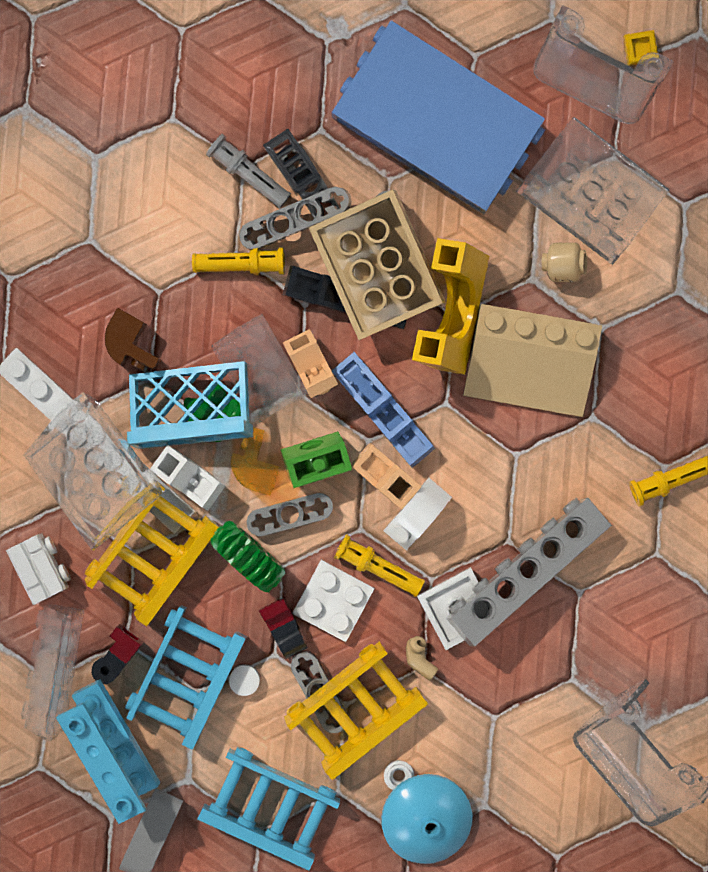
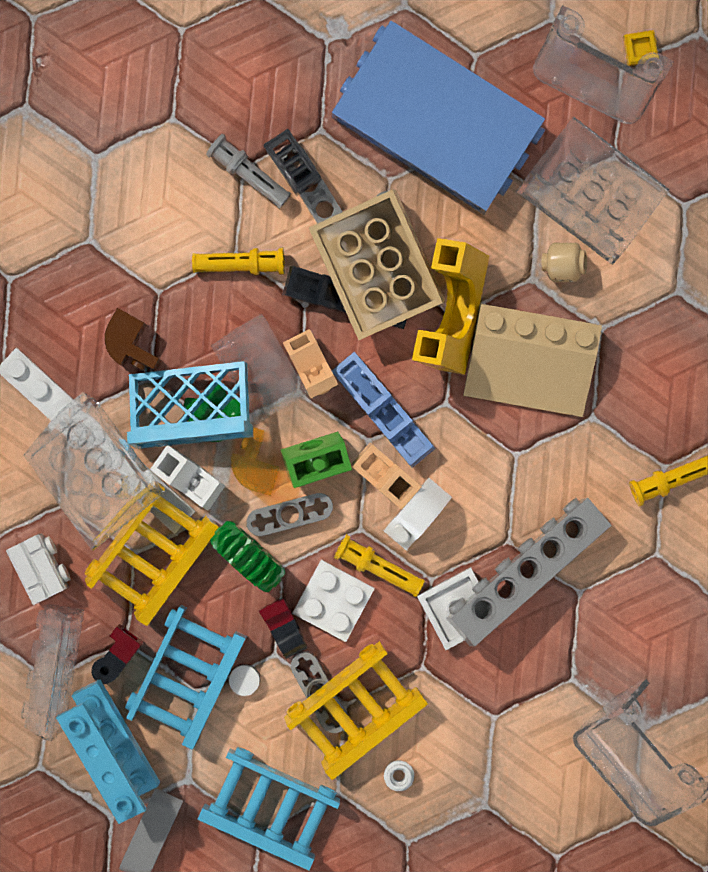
light grey beam [239,187,352,249] -> none
medium azure dish [381,774,472,864] -> none
tan arm [406,636,438,681] -> none

